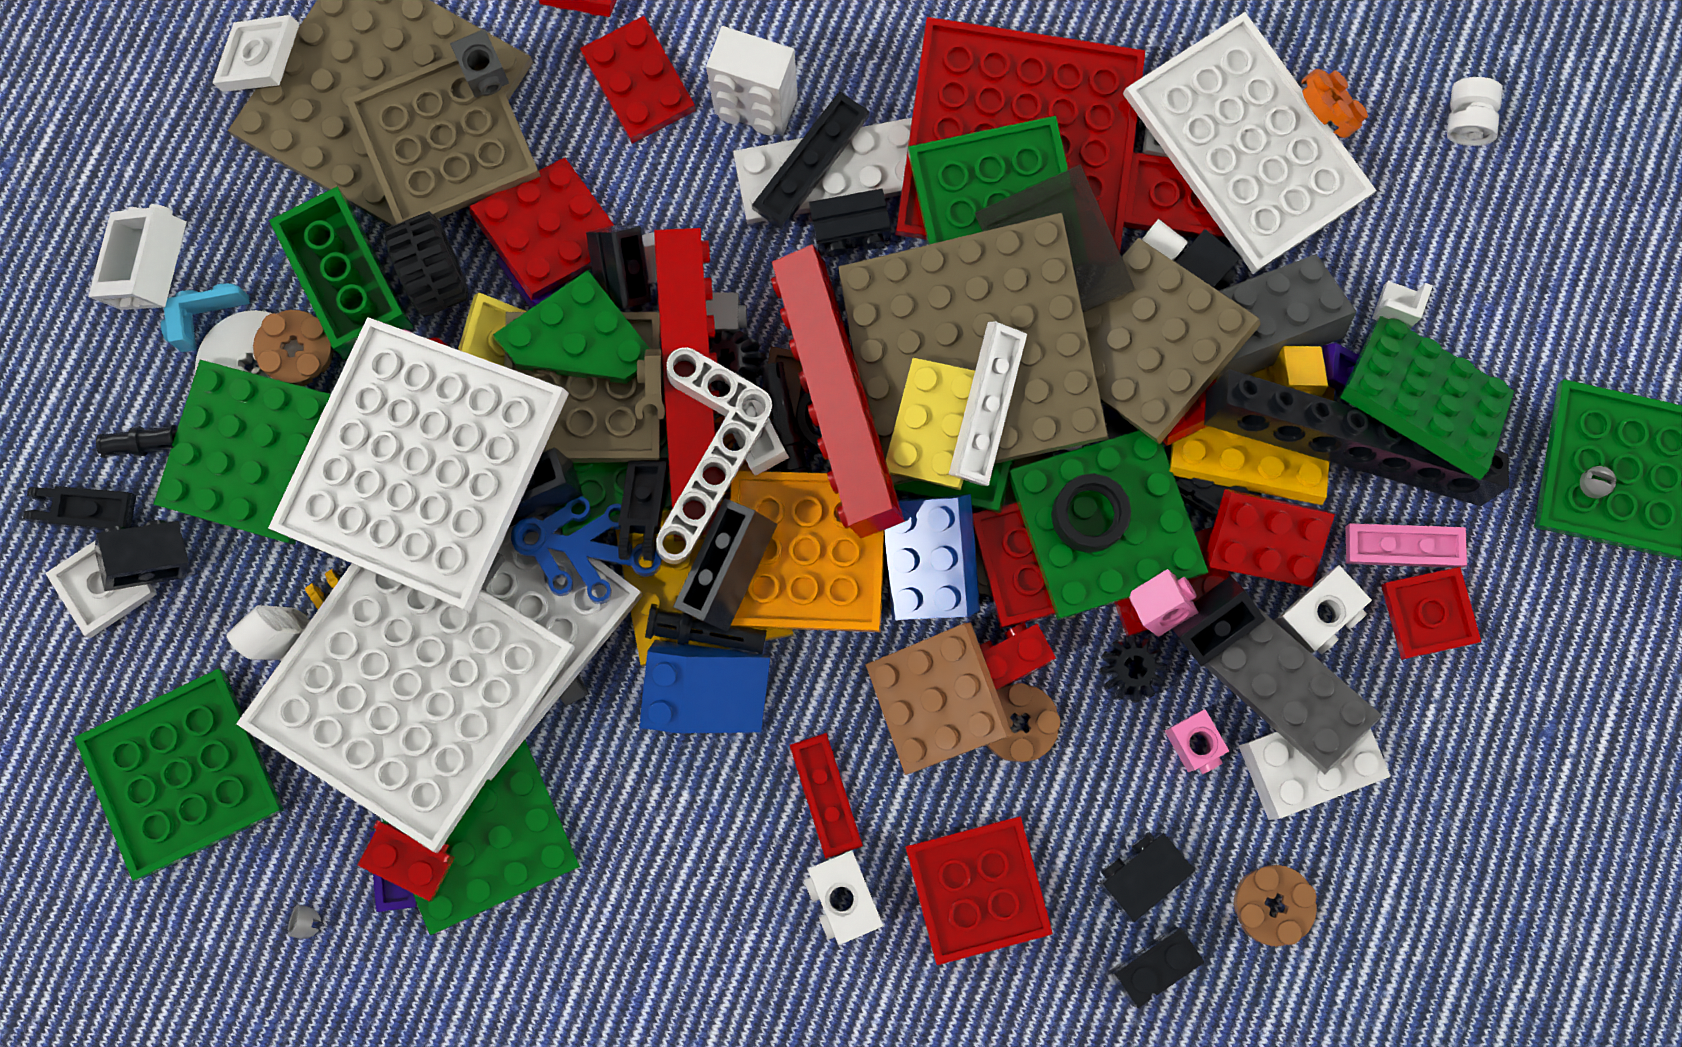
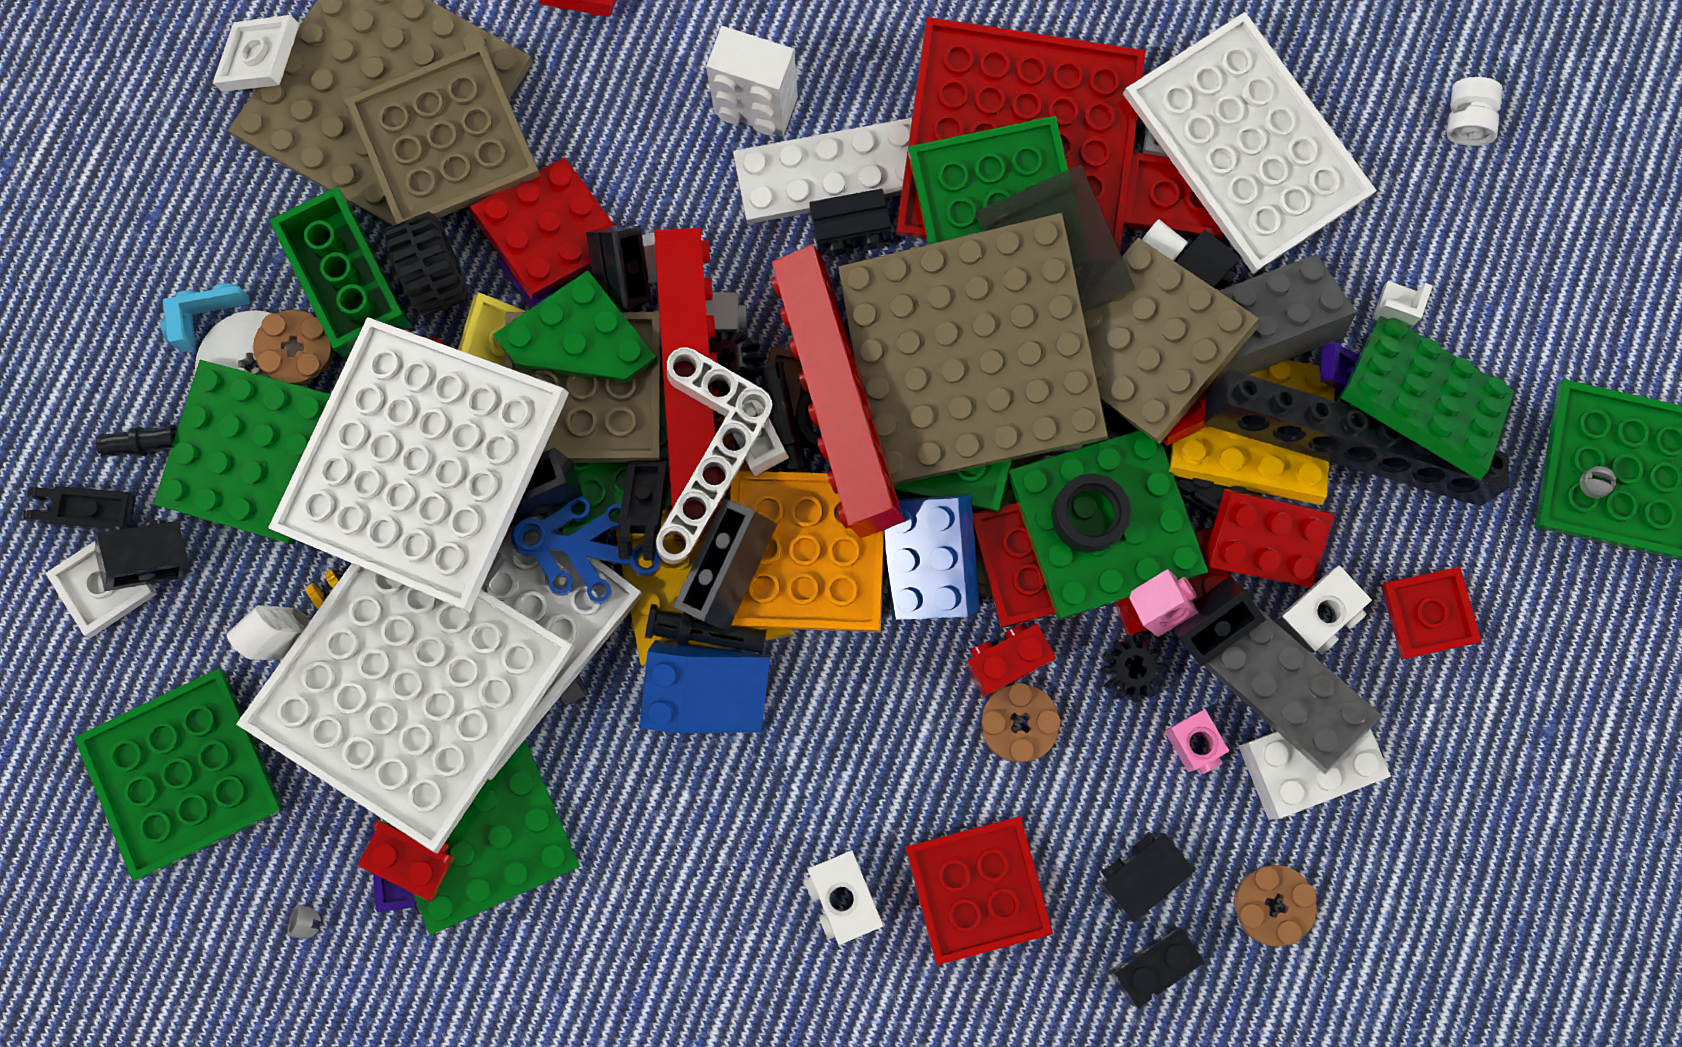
white window [88,204,187,310] -> none
dark grey brick [450,29,509,98] -> none
red plate [580,16,696,144] -> none
dark tan plate [635,349,665,419] -> none
black tile [752,91,870,230] -> none
red tile [789,733,863,859] -> none
medium nougat plate [865,622,1012,775] -> none
light yellow plate [886,358,975,490] -> none
white tile [949,321,1027,486] -> none
yellow brick [1273,346,1328,397] -> none
orange plate [1301,69,1368,138] -> none
bright pink plate [1345,523,1467,568] -> none

